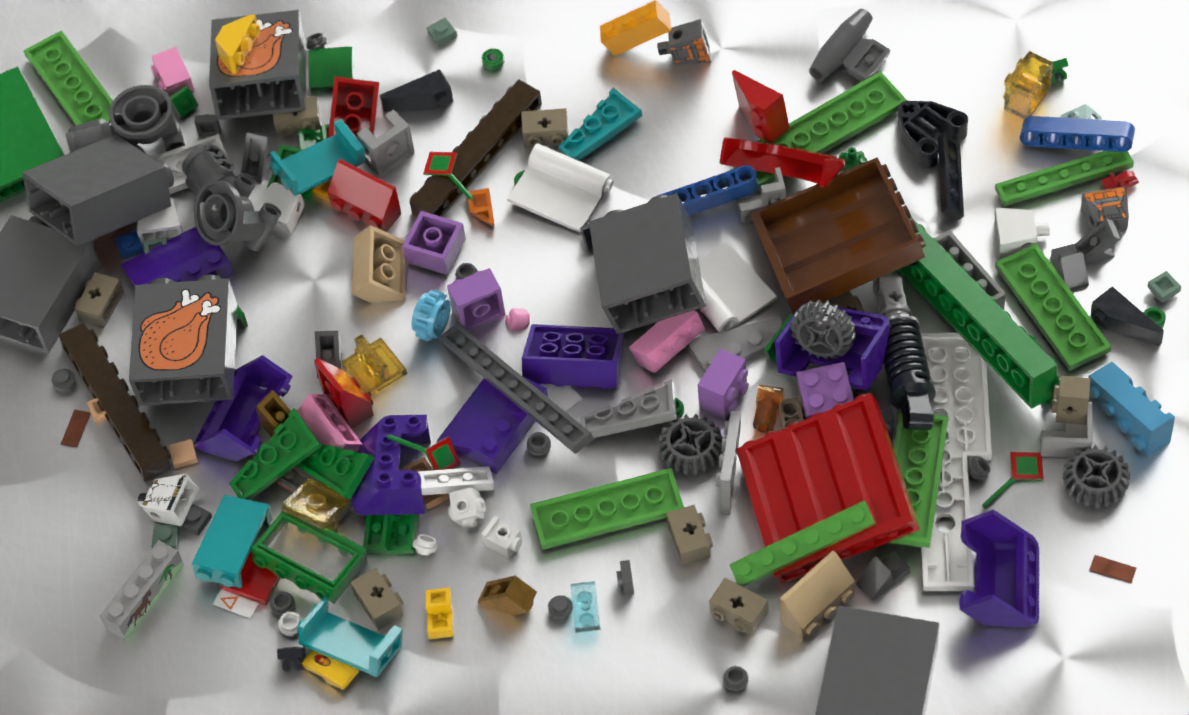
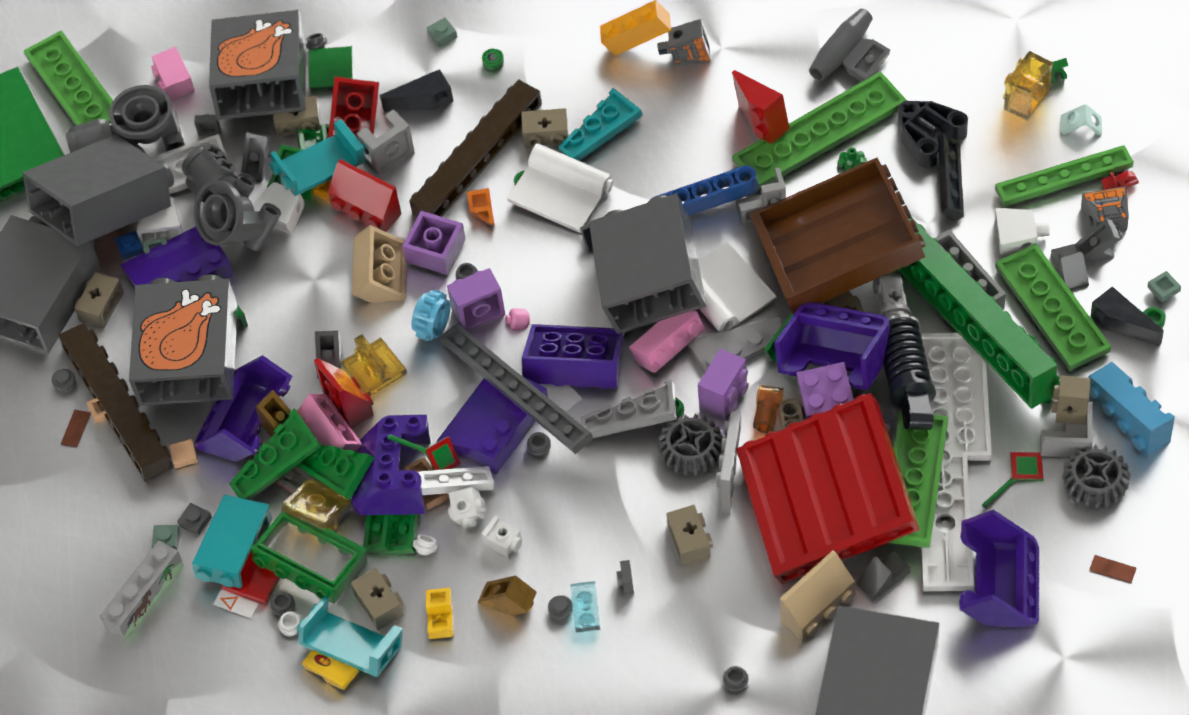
white torso [138,474,199,526] -> none
green tile [169,86,199,118] -> none
yellow slope [215,14,260,74] -> none
black tile [277,646,306,671] -> none
piece [423,152,474,200] -> none
bright green plate [530,468,684,550] -> none
dark tan brick [709,578,769,635] -> none
red windscreen [719,137,845,188] -> none
bright green plate [729,501,876,587] -> none
dark grey gear [790,300,856,361] -> none
dark grey plate [967,457,990,480] -> none
blue beam [1020,116,1136,152] -> none

